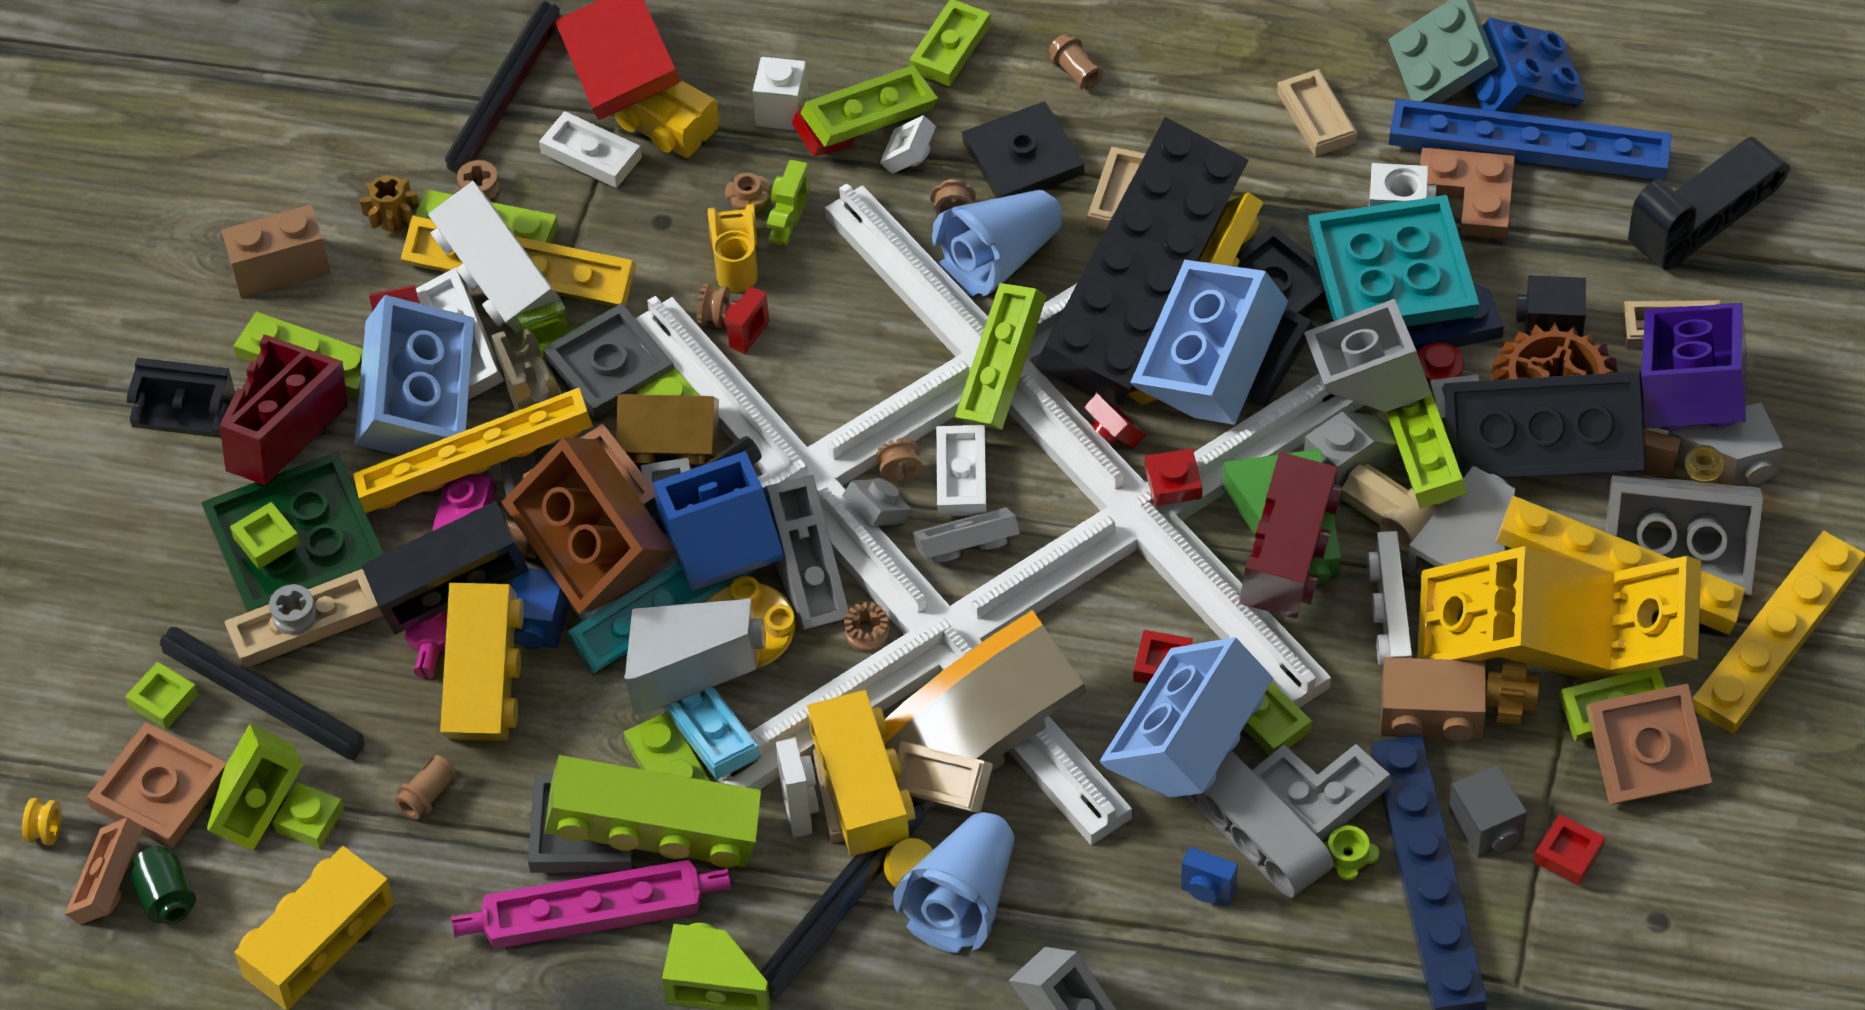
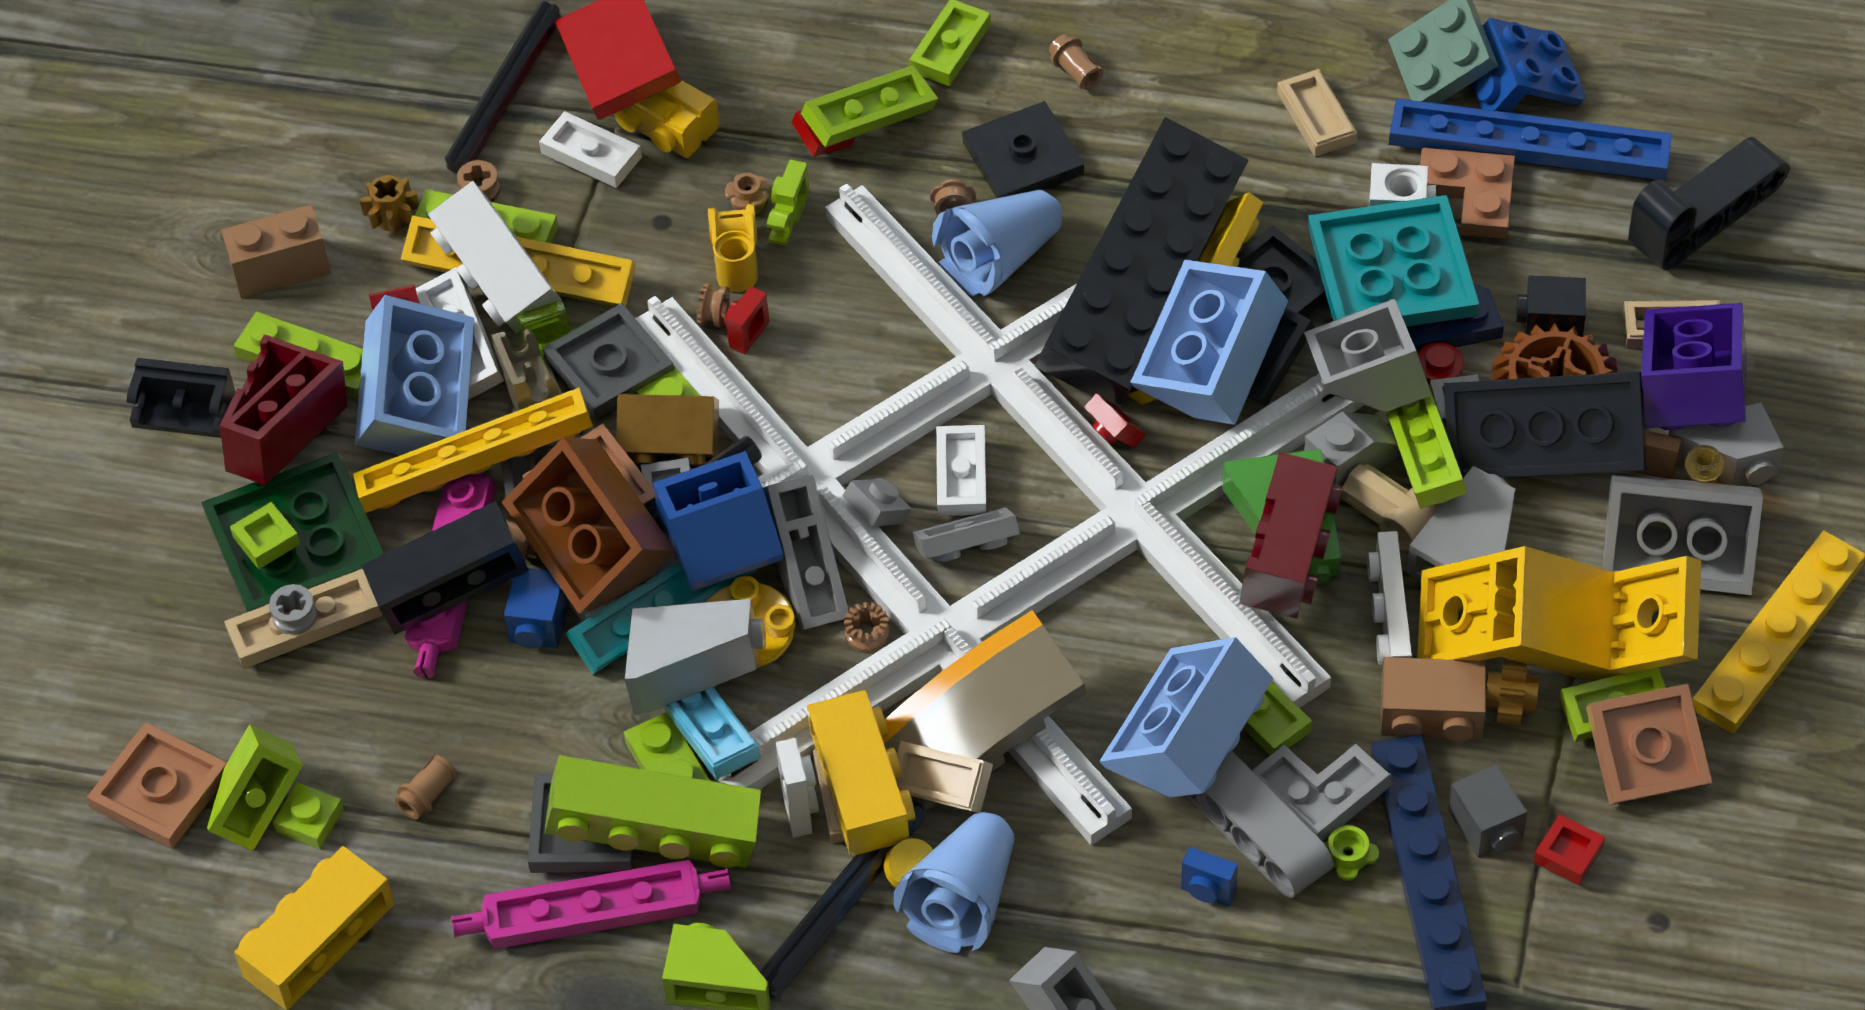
yellow bush [22,798,62,846] -> none
nougat plate [65,817,144,925] -> none
lime plate [125,661,198,730] -> none
dark green brick [130,846,196,924] -> none
black axle [159,627,365,759] -> none
yellow brick [440,583,524,741] -> none
white brick [753,57,809,131] -> none
medium nougat bush [876,438,923,484] -> none
white plate [880,115,936,174] -> none
lime plate [955,283,1047,430] -> none
tan tile [1087,147,1146,230] -> none
red plate [1133,630,1193,684] -> none
red plate [1145,448,1202,506] -> none
yellow plate [1496,496,1746,635] -> none

